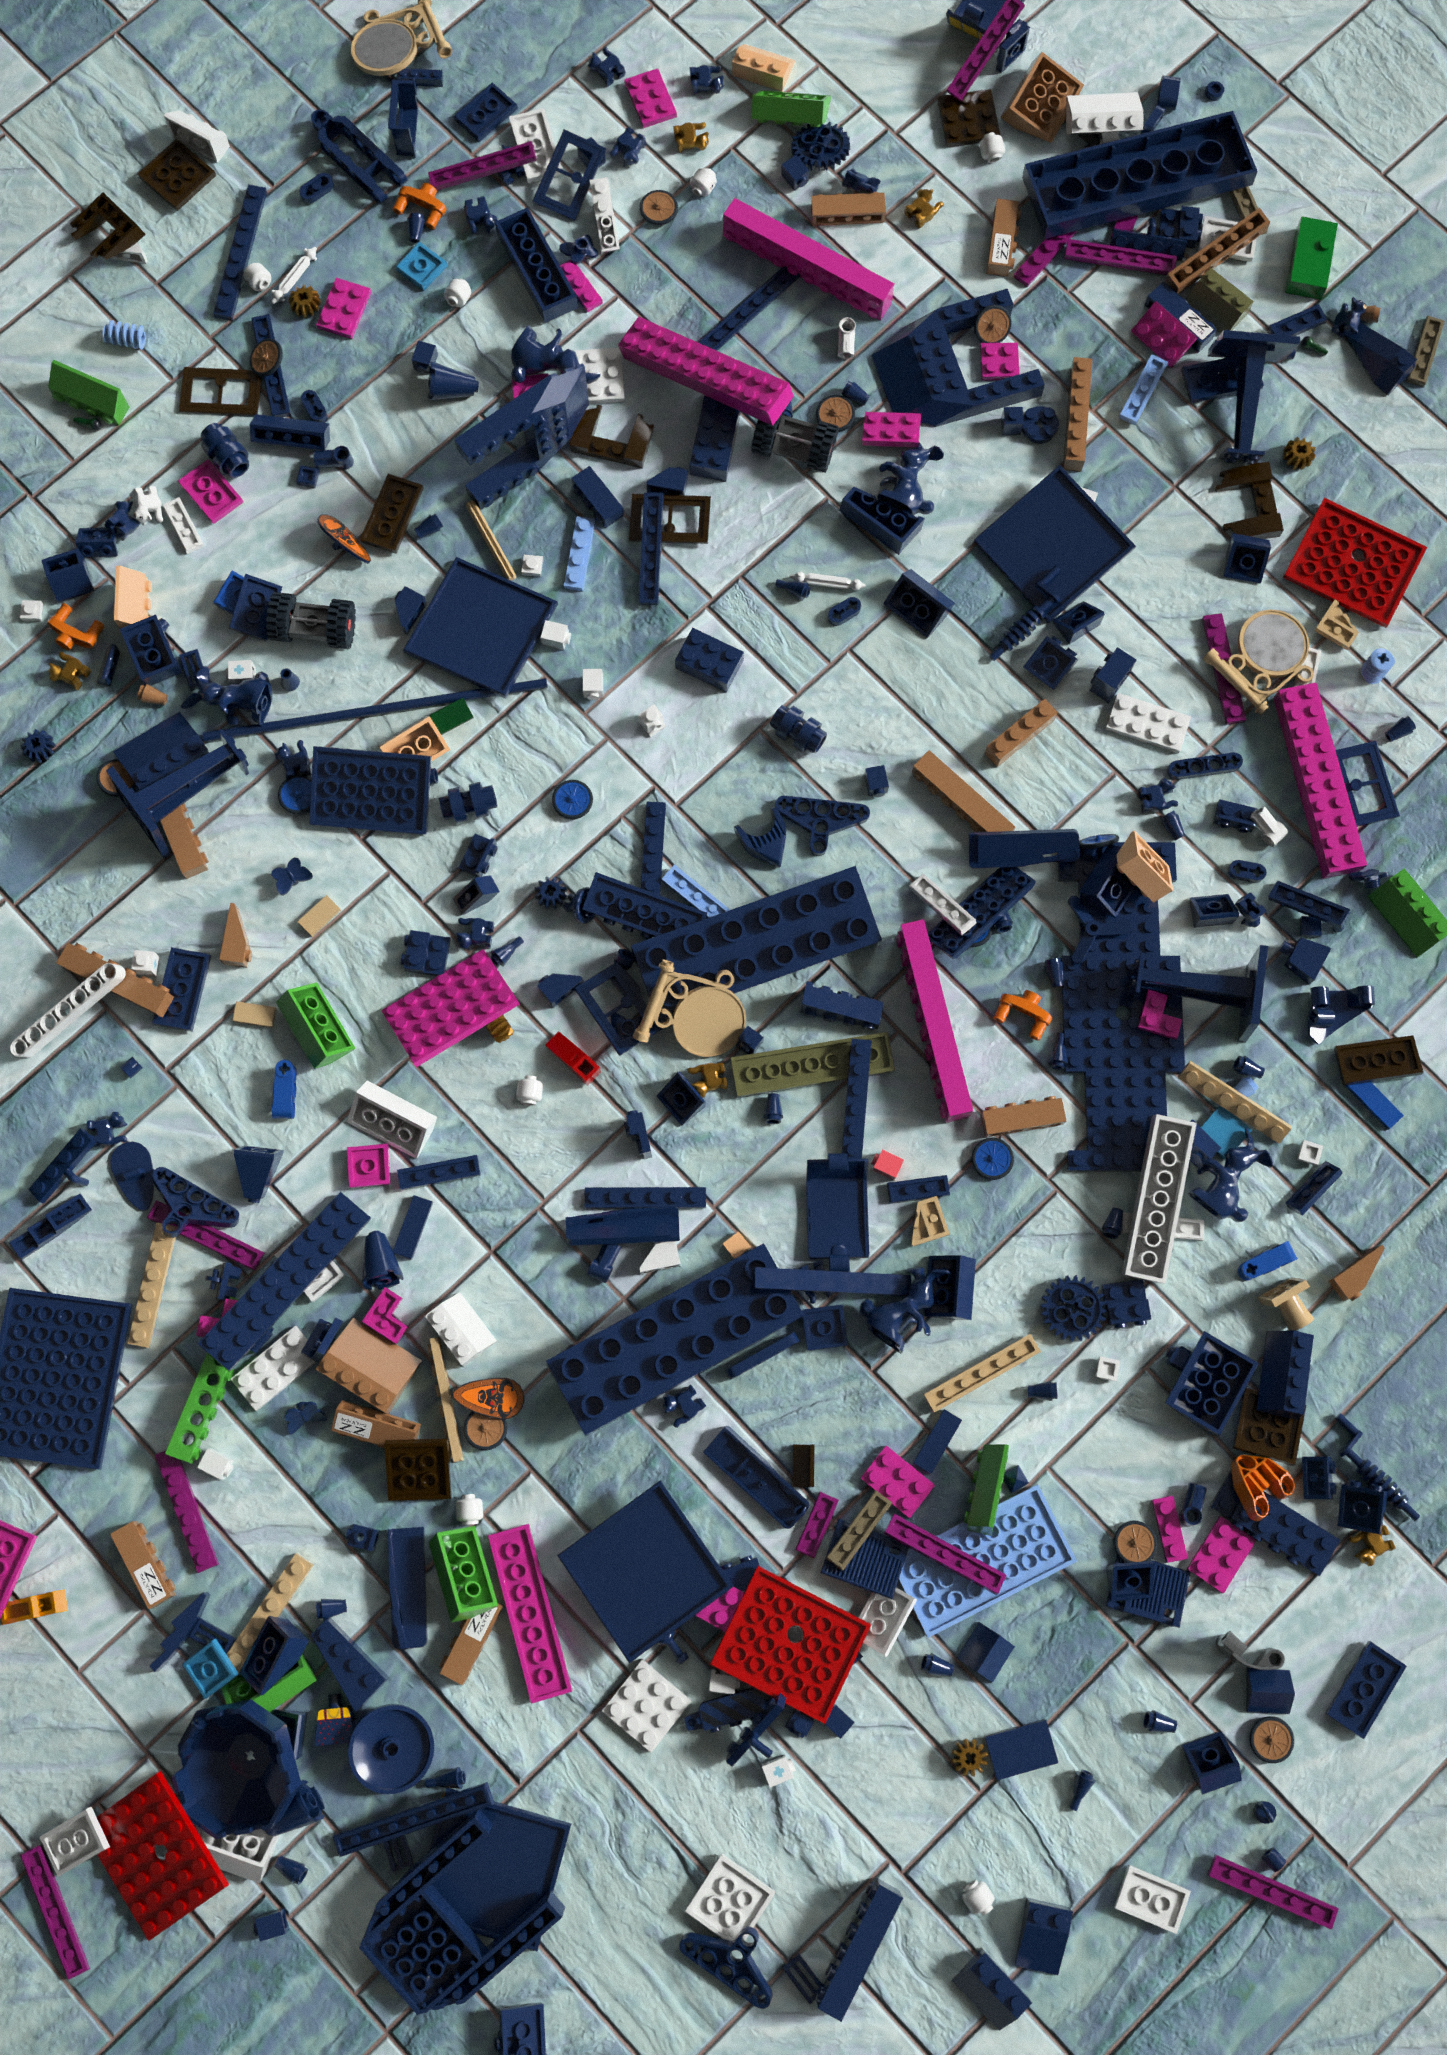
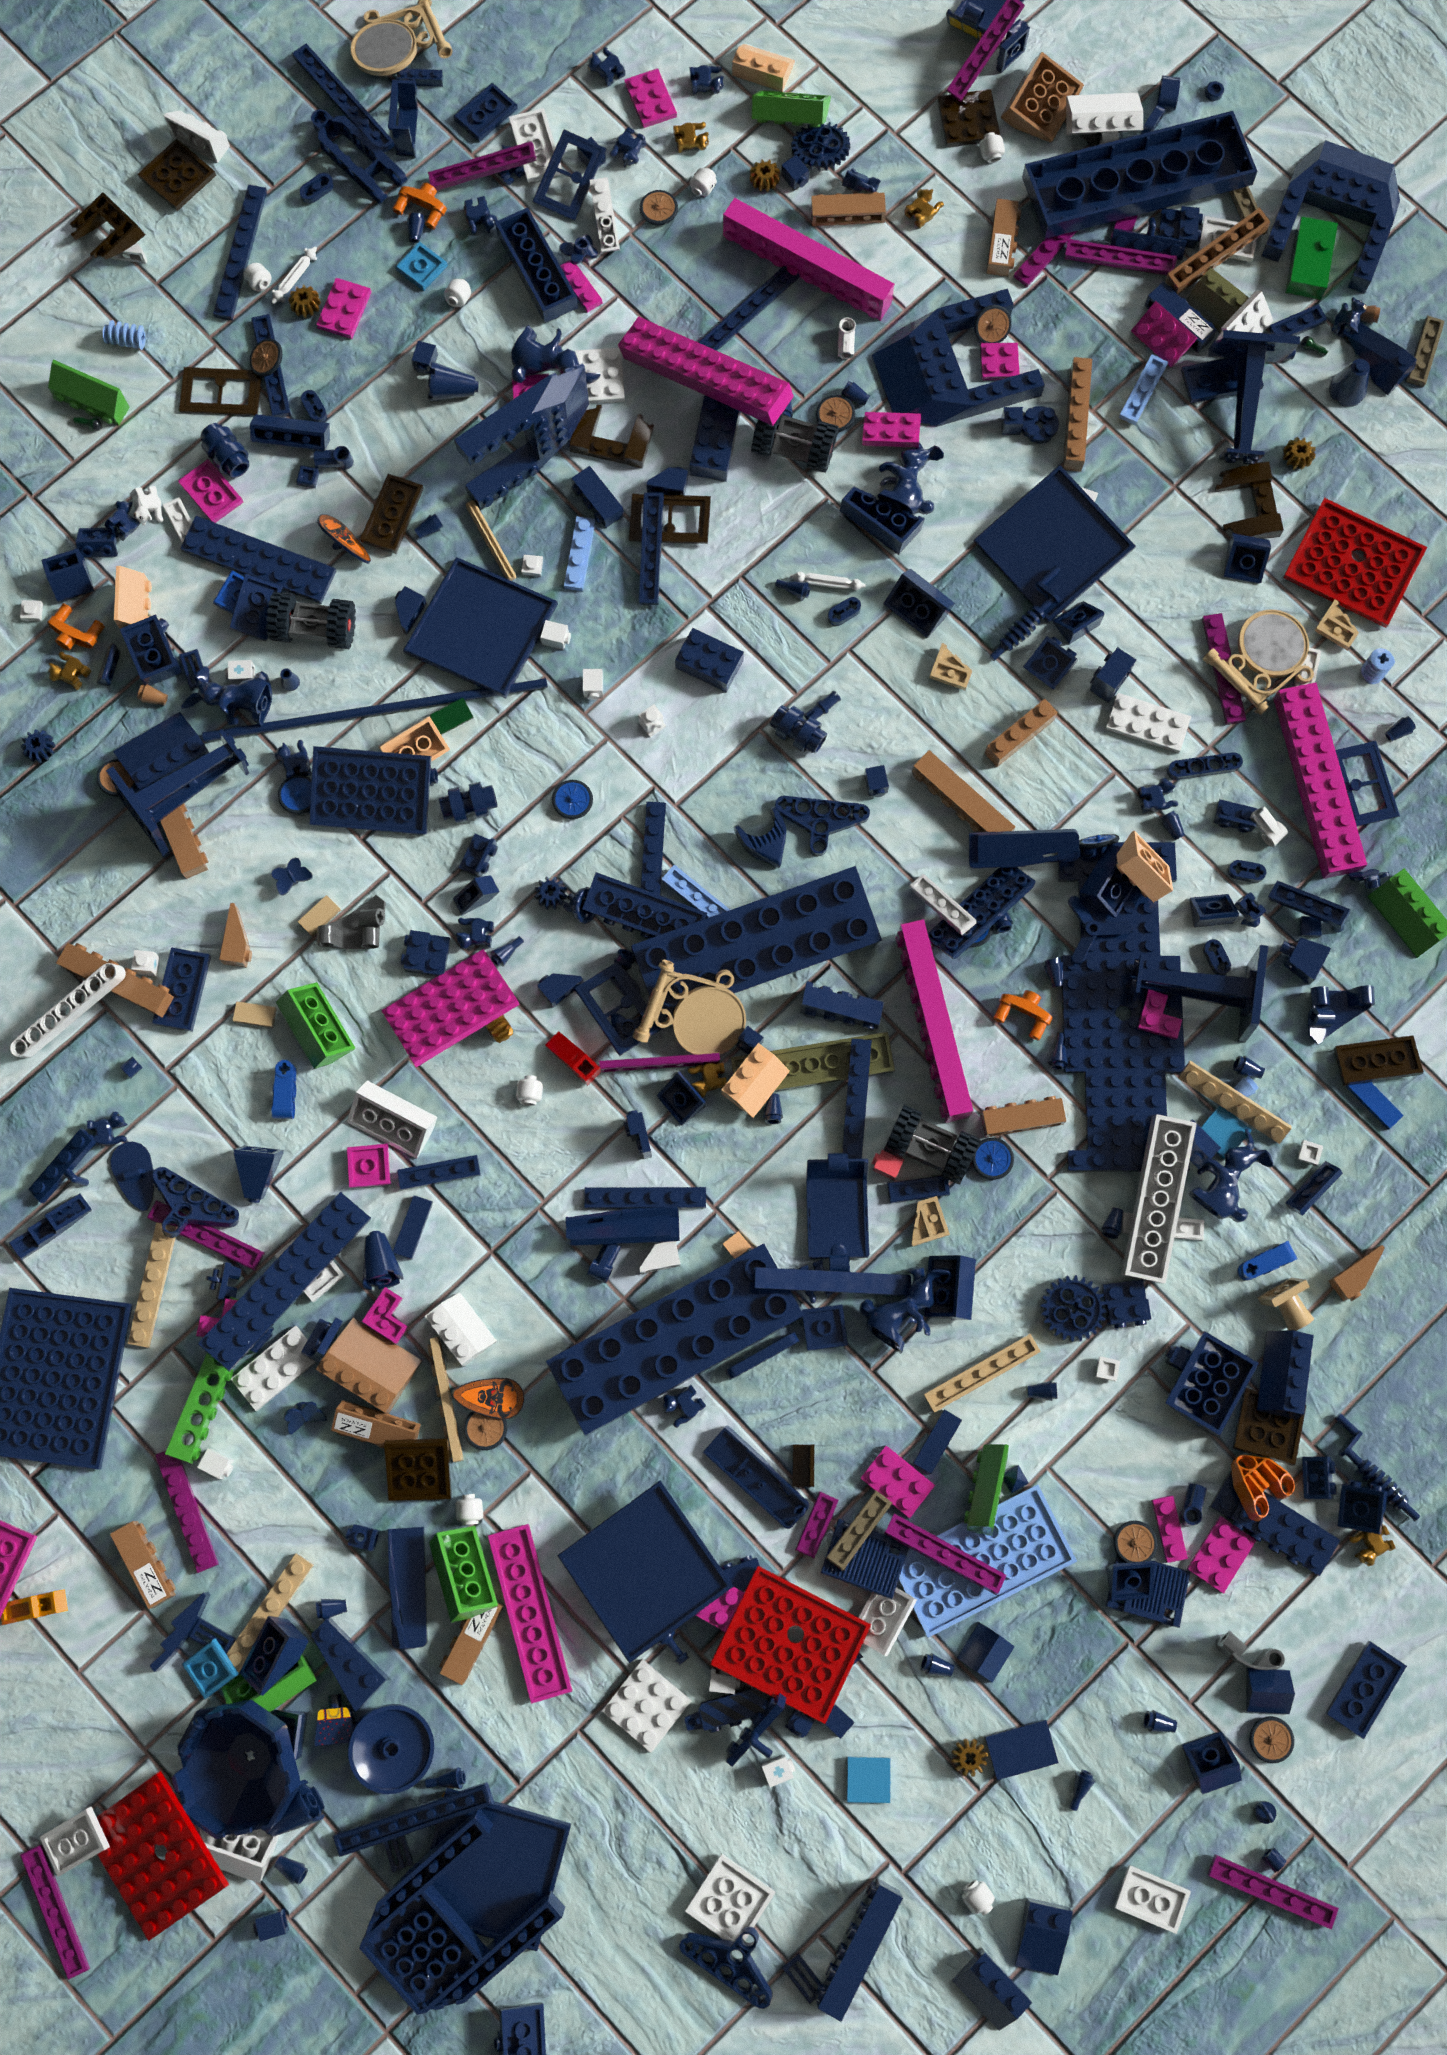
none -> dark blue plate [180,516,336,604]
none -> dark blue plate [292,43,395,153]
none -> dark grey panel [317,895,386,949]
none -> magenta tile [599,1053,720,1072]
none -> light nougat slope [721,1043,790,1118]
none -> pearl gold gear [750,159,780,192]
none -> dark blue pin [804,691,841,720]
none -> dark azure tile [847,1756,891,1803]
none -> plate [884,1105,980,1185]
none -> tan wing [929,643,972,690]
none -> dark blue beam [1203,939,1231,975]
none -> white plate [1221,290,1274,333]
none -> dark blue wedge [1261,140,1400,293]
none -> dark blue cone [1329,359,1370,407]

